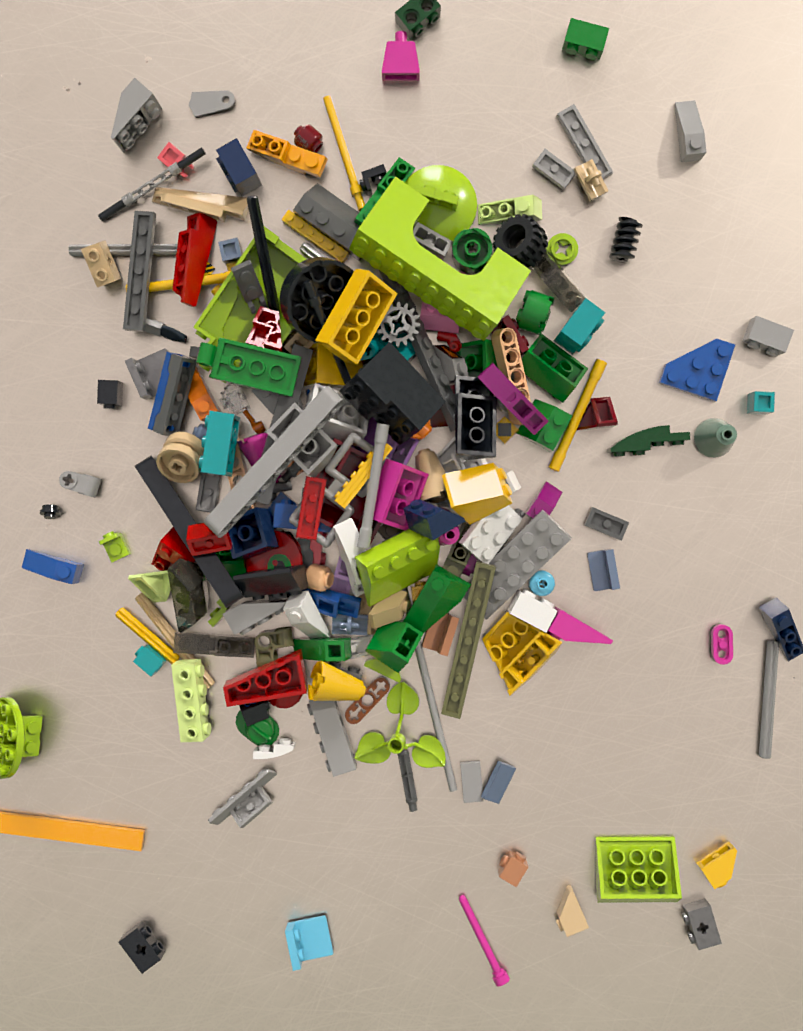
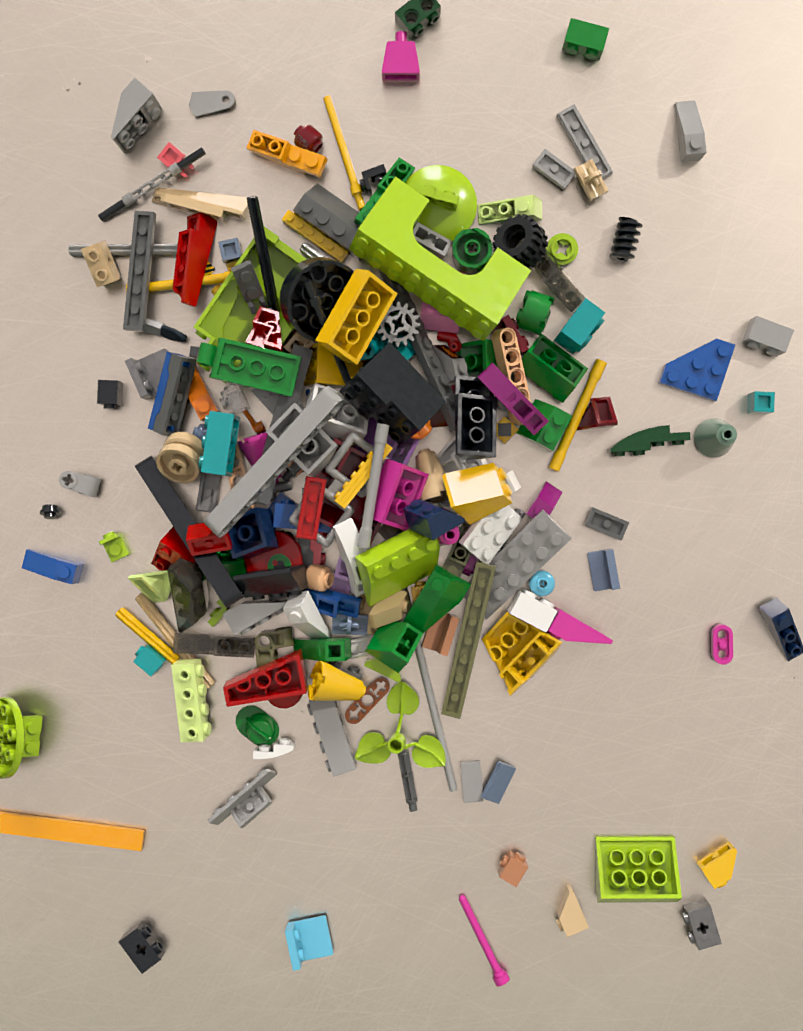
dark blue brick [216,138,262,197] -> none
black brick [239,700,270,727] -> none
light grey axle [759,640,779,759] -> none

